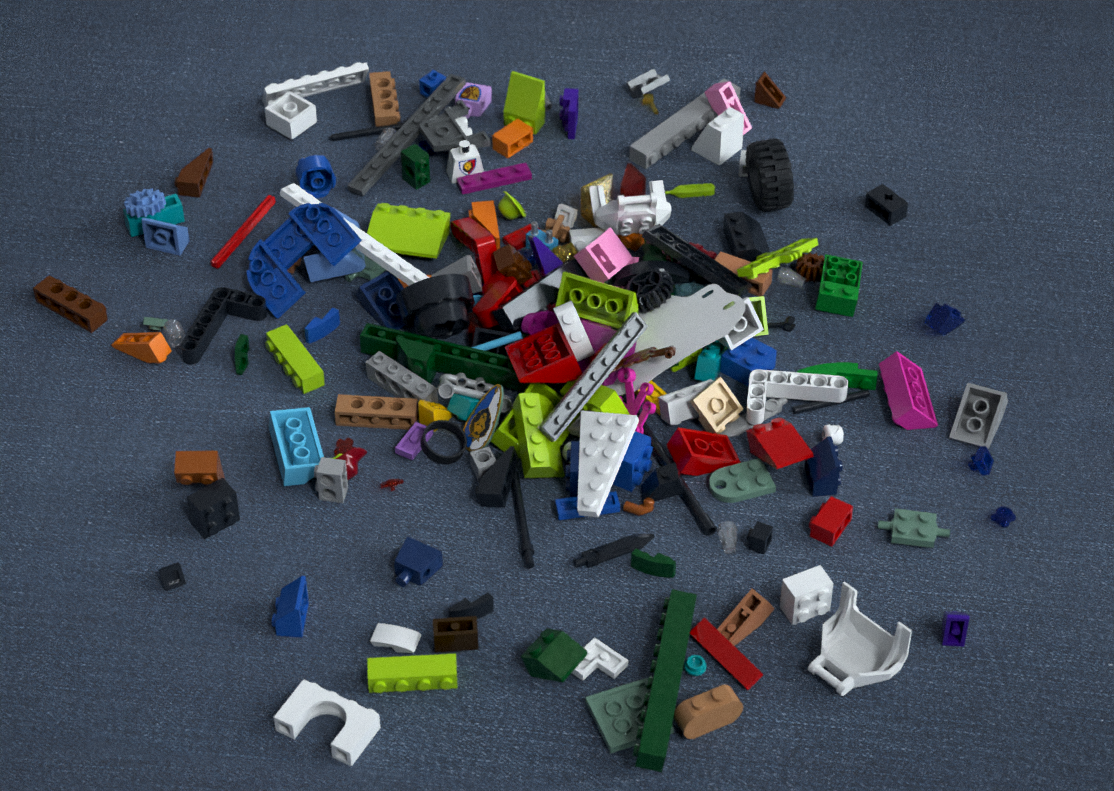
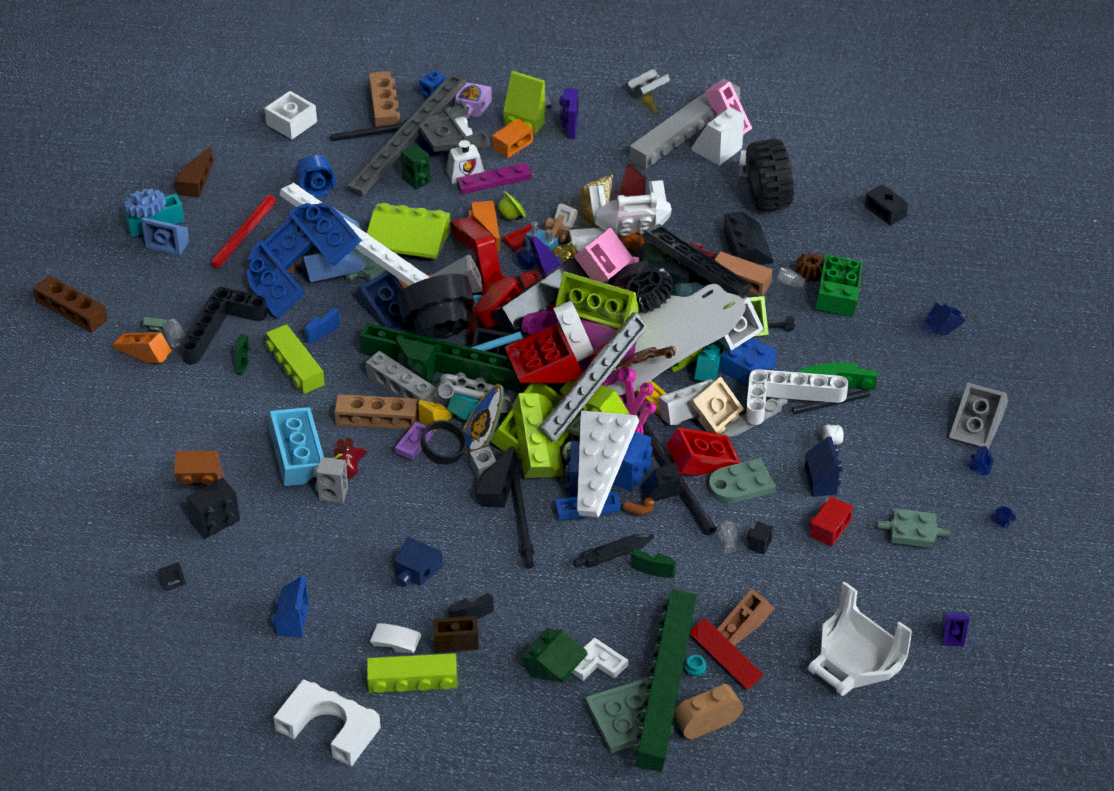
white plate [262,62,369,107] -> none
clear brick [375,128,397,152] -> none
clear red plant [380,479,404,491] -> none
reddish brown brick [493,244,533,285] -> none
lime piece [665,183,715,198] -> none
lime hinge [737,238,818,279] -> none
red slope [746,418,814,469] -> none
reddish brown slope [754,72,786,109] -> none
white brick [780,565,833,625] -> none
dark pink slope [879,351,938,430] -> none

